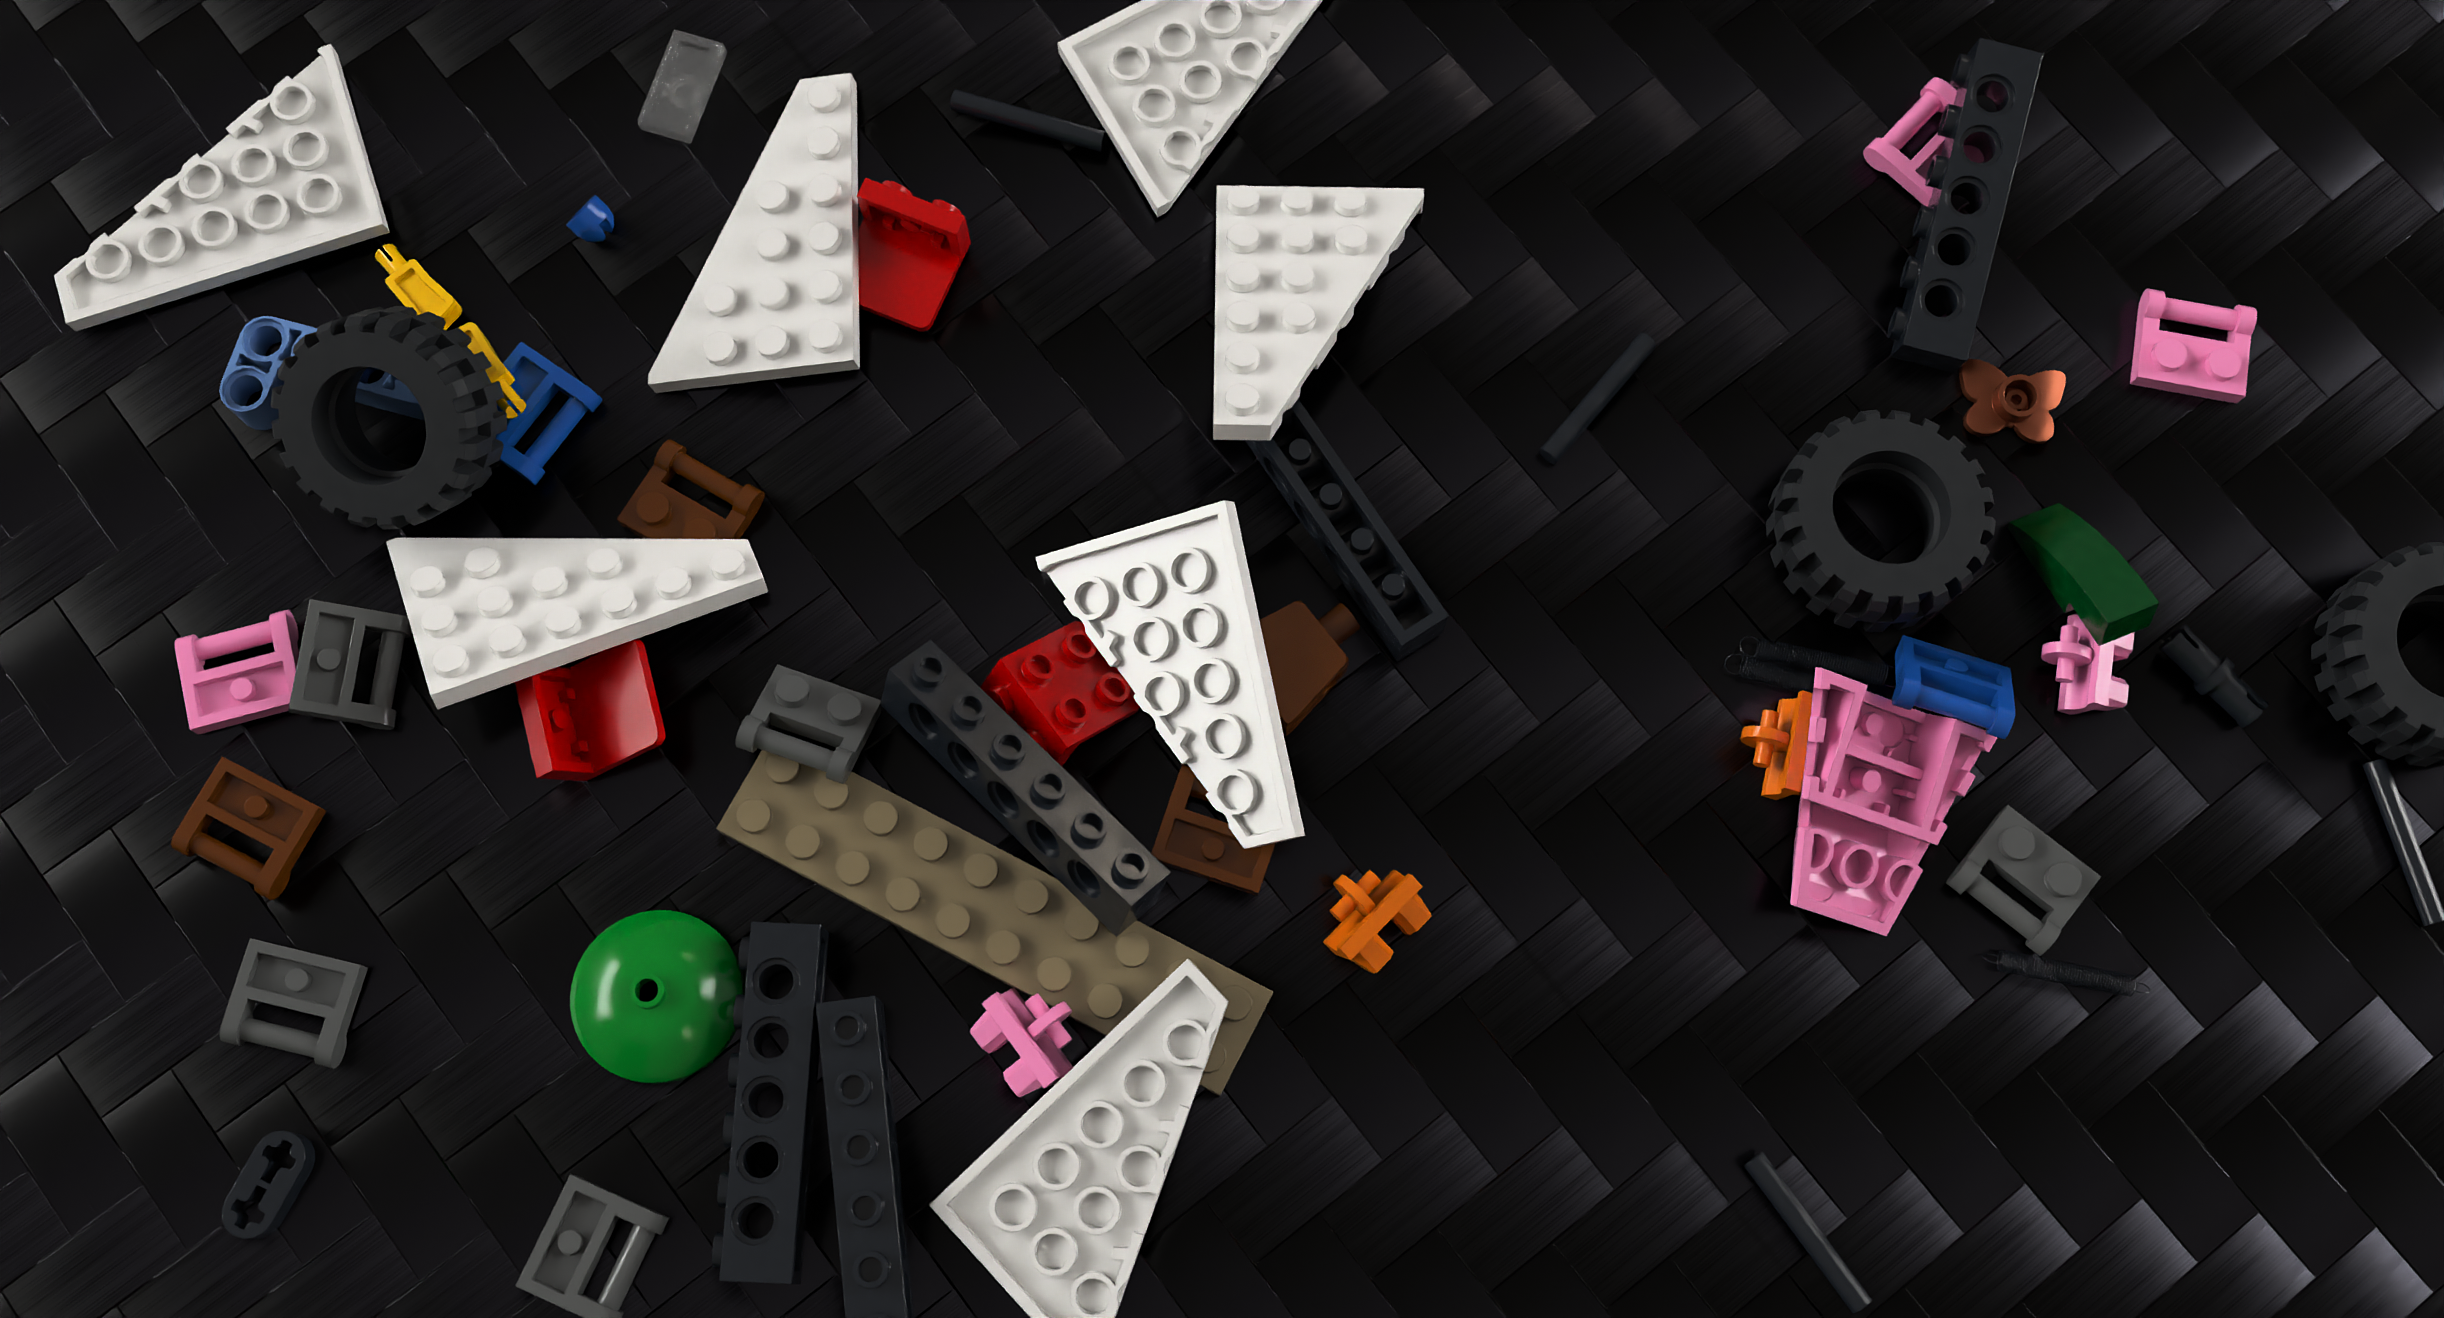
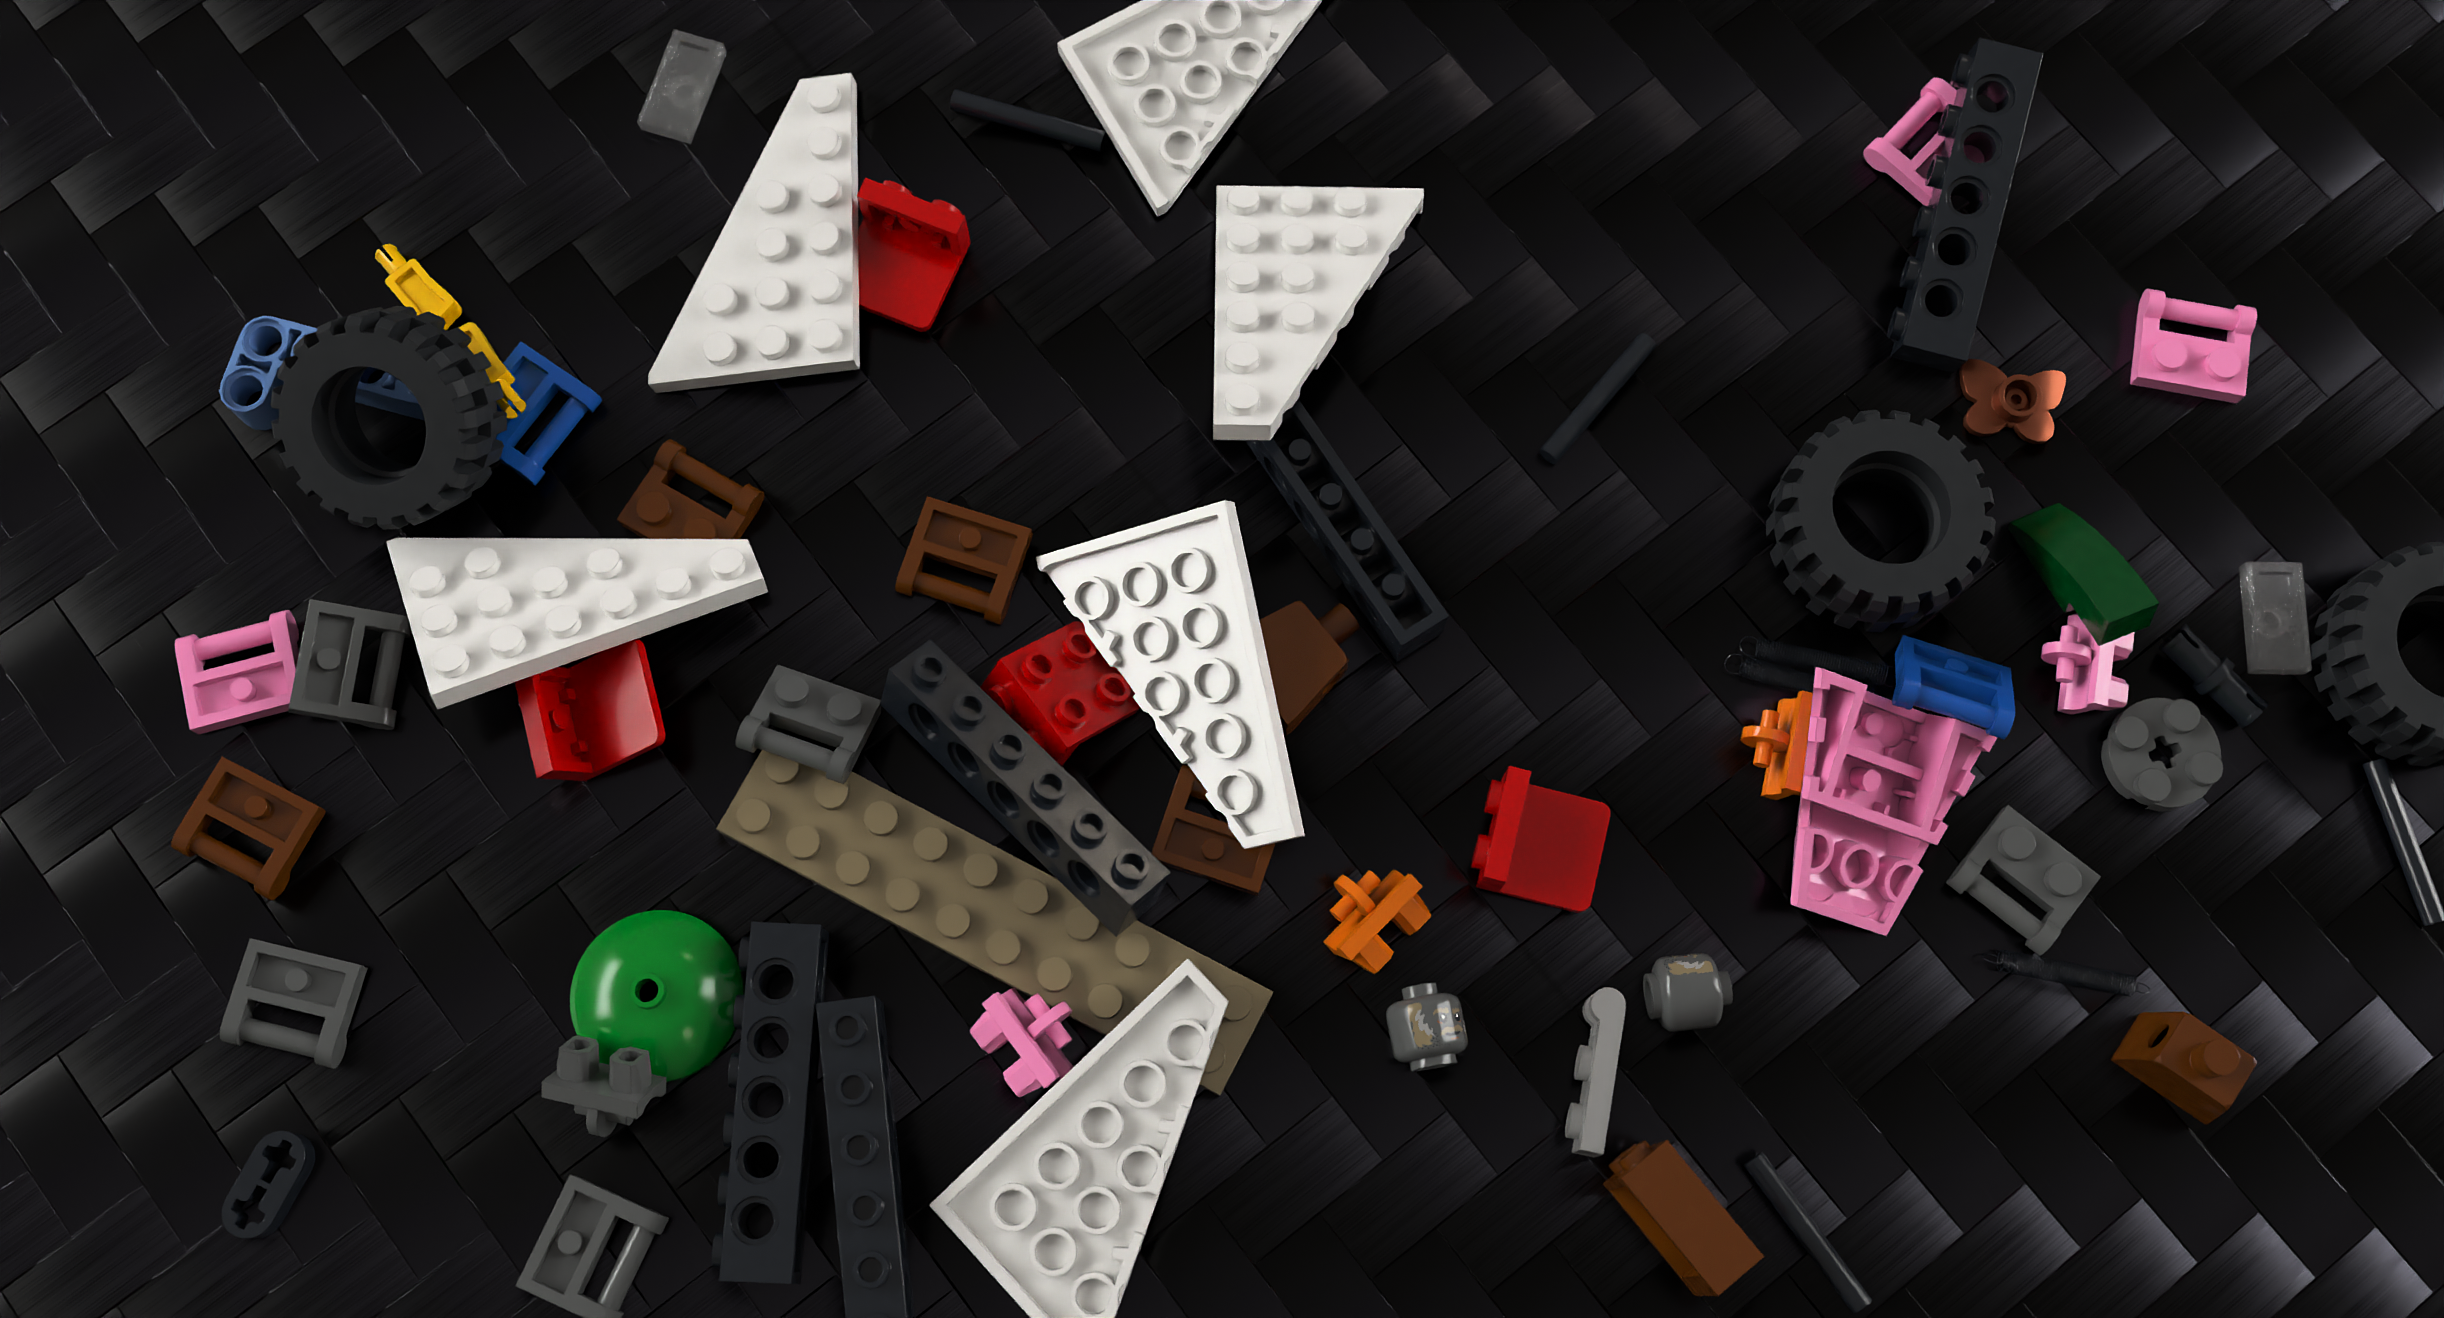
white wing [54,44,390,331] -> none
blue hinge [566,195,614,243] -> none
none -> dark grey hips [542,1035,666,1137]
none -> reddish brown plate [895,496,1033,625]
none -> dark grey head [1386,983,1468,1072]
none -> red bracket [1471,766,1611,913]
none -> light grey plate [1565,987,1626,1157]
none -> reddish brown window [1603,1140,1764,1296]
none -> dark grey head [1643,953,1733,1032]
none -> dark grey plate [2101,698,2223,812]
none -> reddish brown torso [2111,1012,2257,1124]
none -> clear plate [2239,562,2312,675]

